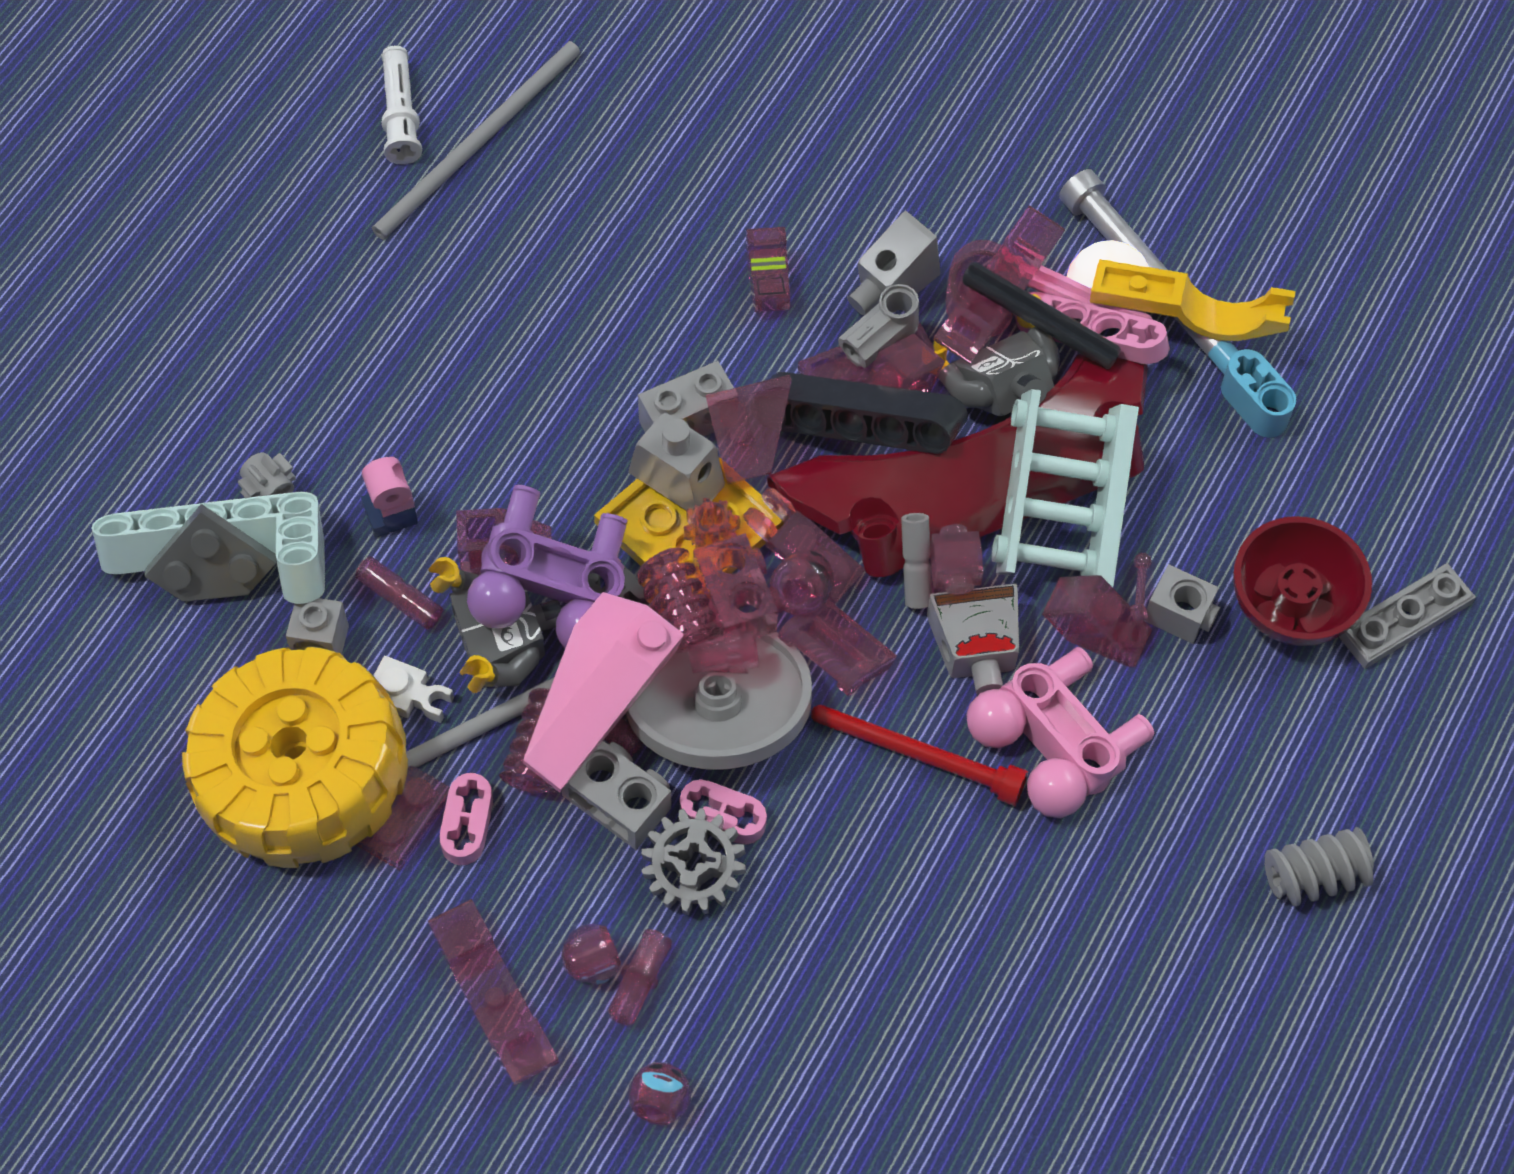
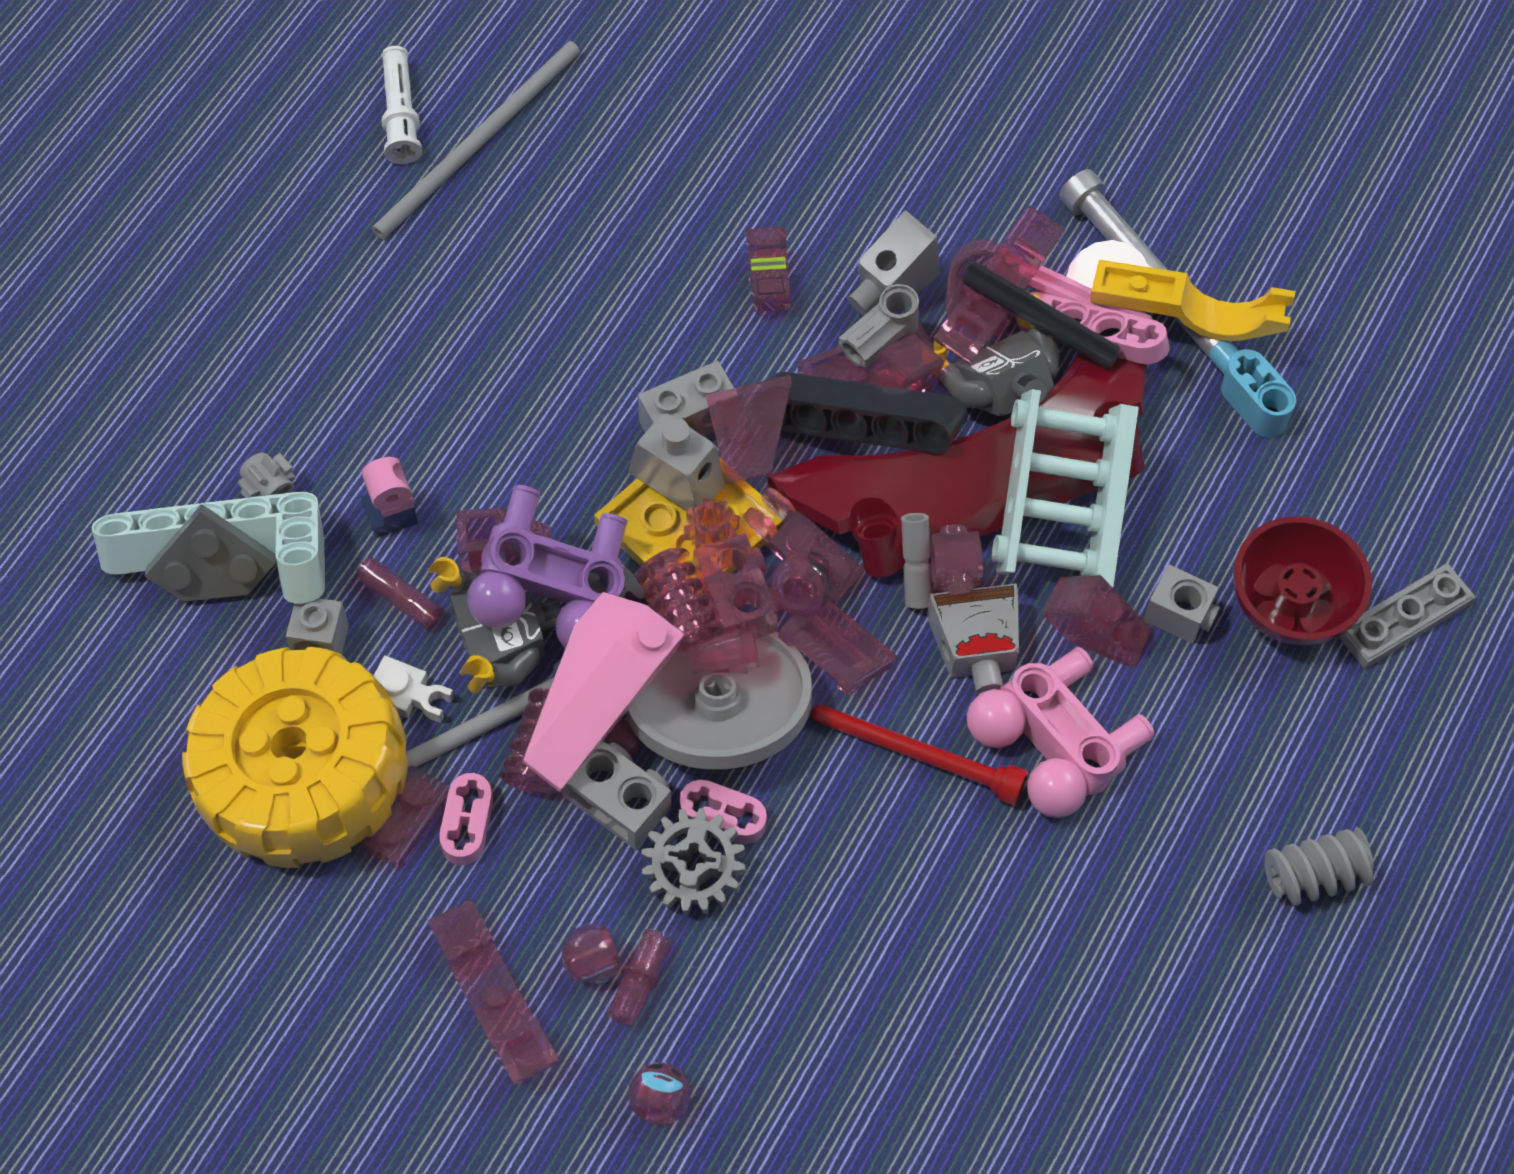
clear pink hinge [1130,553,1152,622] -> none

